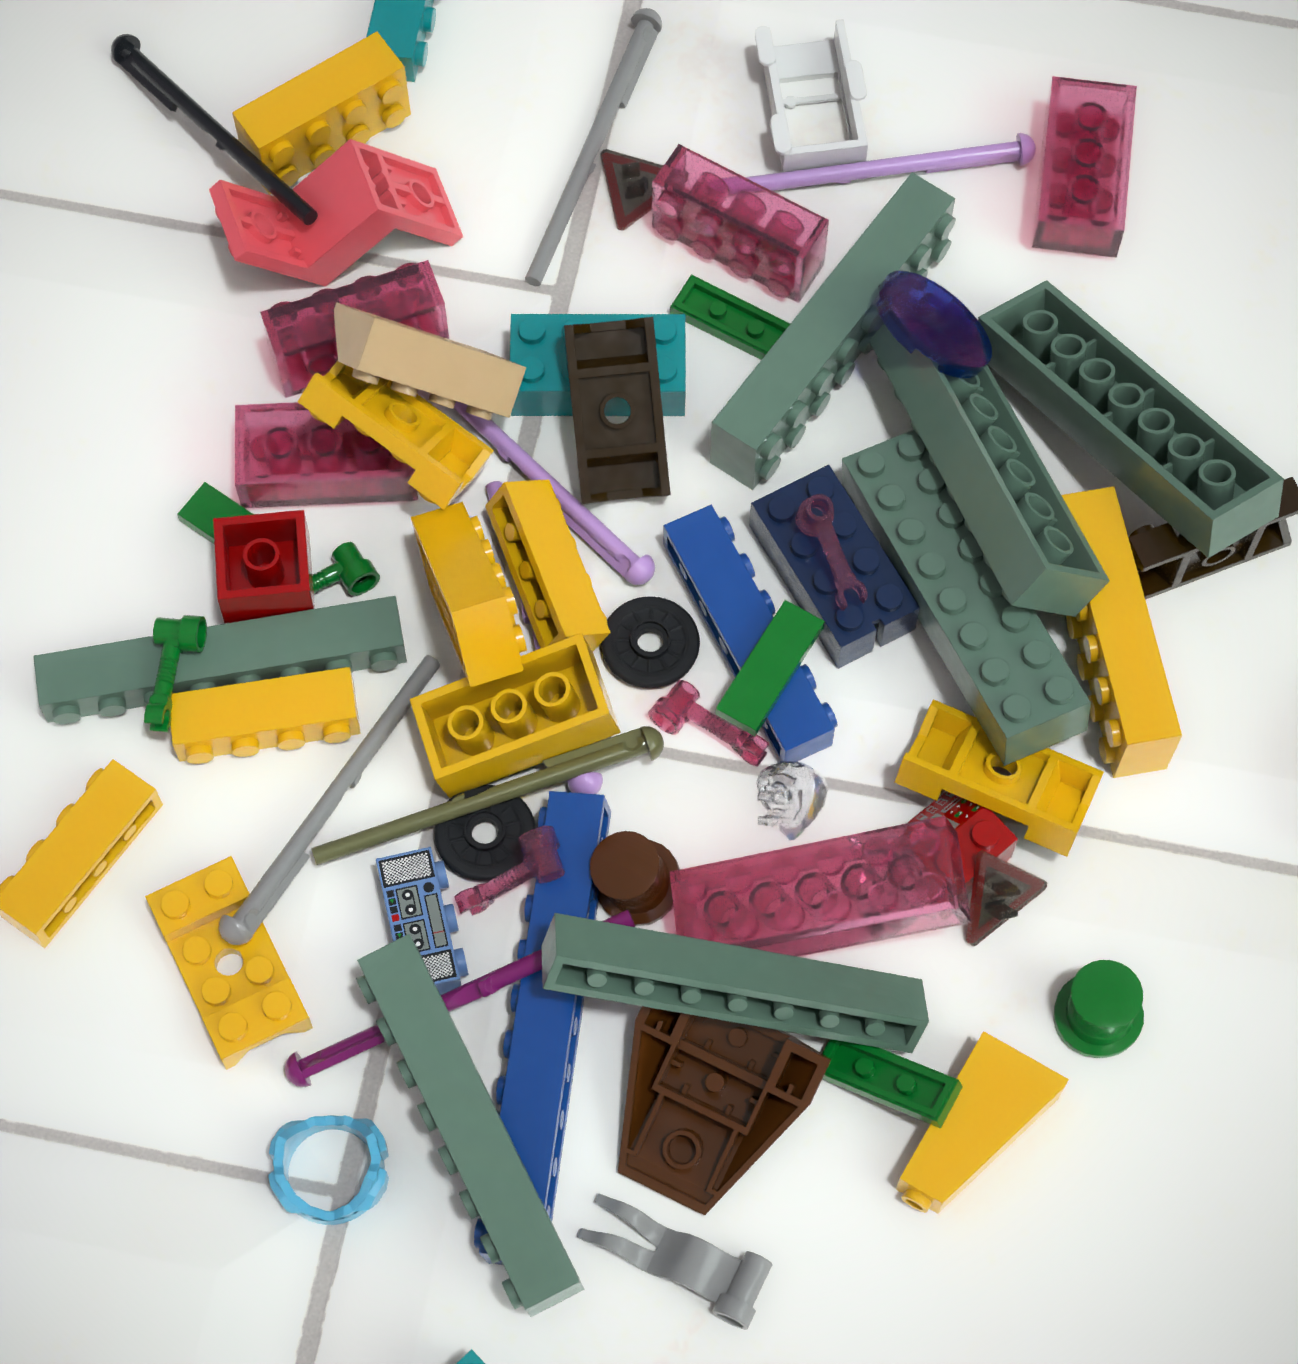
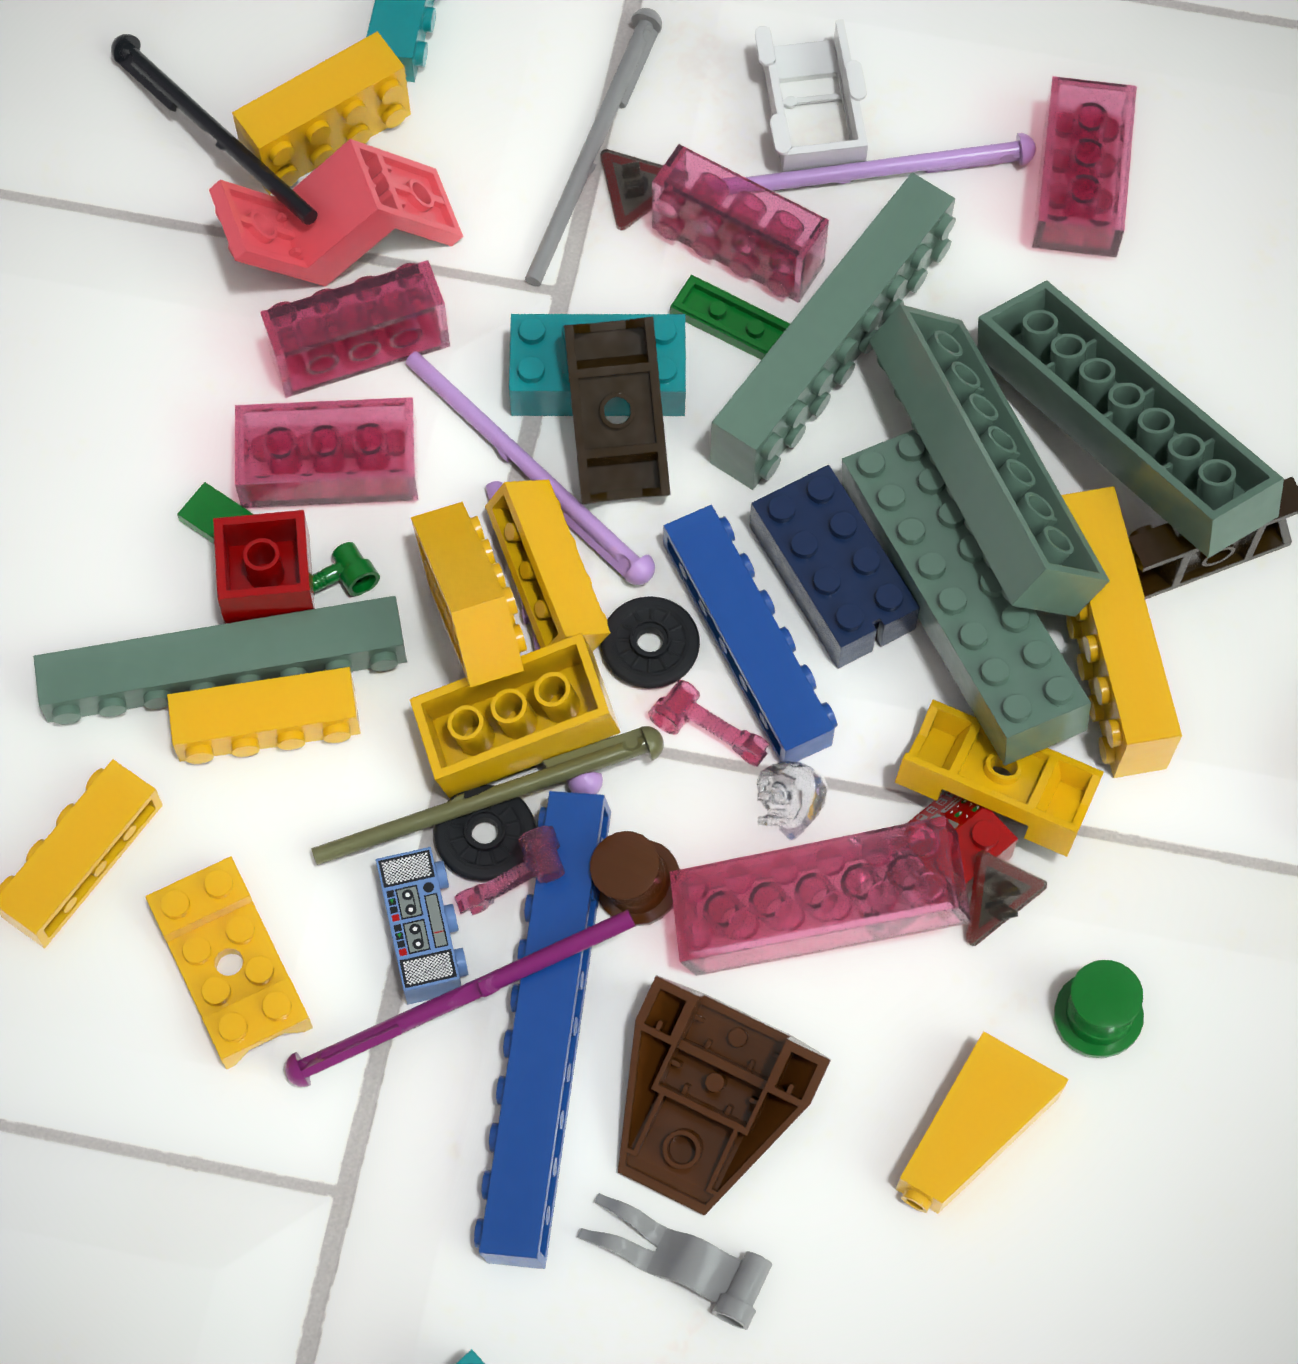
green brick [144,615,207,732] -> none
light grey bar [219,655,440,945] -> none
medium azure piece [268,1115,389,1225] -> none
yellow piece [298,360,494,510] -> none
tan slope [334,302,526,420] -> none
sand green brick [356,934,585,1317] -> none
sand green brick [541,913,929,1053] -> none
green tile [715,600,825,736] -> none
clear pink brick [796,494,868,611] -> none
green tile [822,1039,963,1128] -> none
clear blue tile [876,271,992,378] -> none

